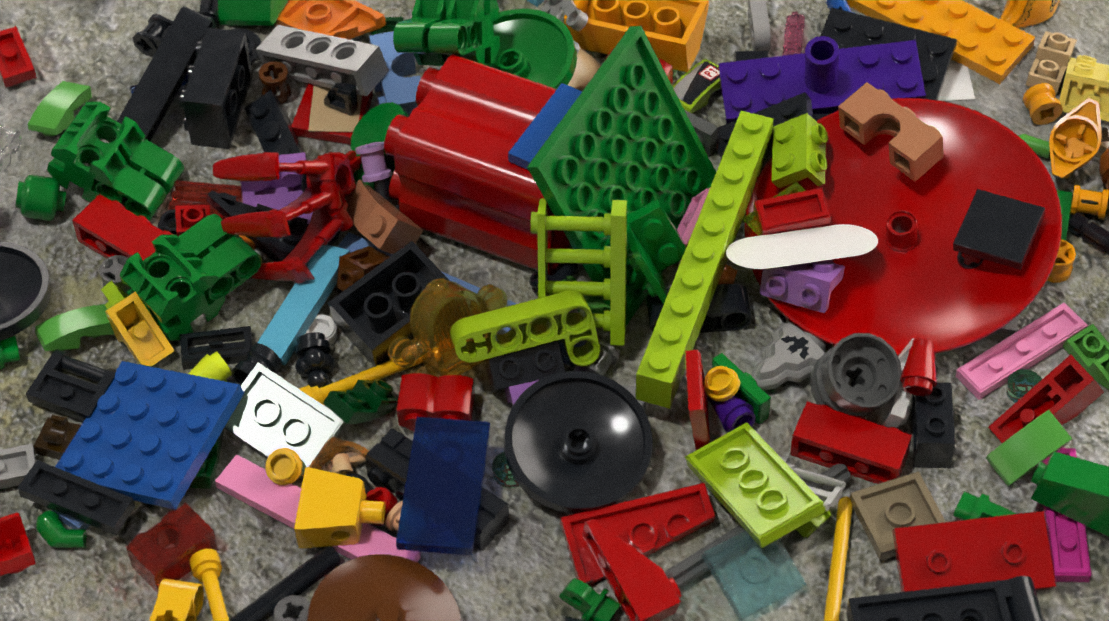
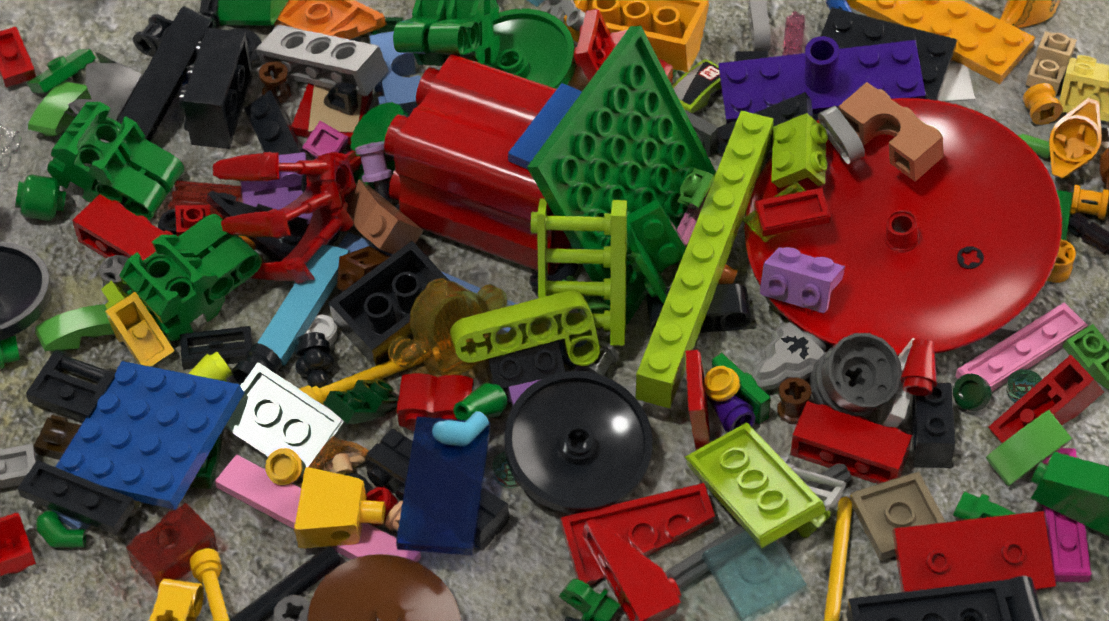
white sticker [726,224,878,269] -> none
black tile [953,189,1045,270] -> none
none -> green plate [27,49,96,93]
none -> flat silver piece [63,52,142,121]
none -> dark pink tile [302,121,349,158]
none -> medium azure arm [432,411,489,447]
none -> green cone [454,383,507,422]
none -> red bracket [574,9,627,82]
none -> bright green slope [677,168,715,210]
none -> reddish brown bush [777,377,812,424]
none -> light grey beam [818,106,865,164]
none -> dark green tile [953,373,992,411]

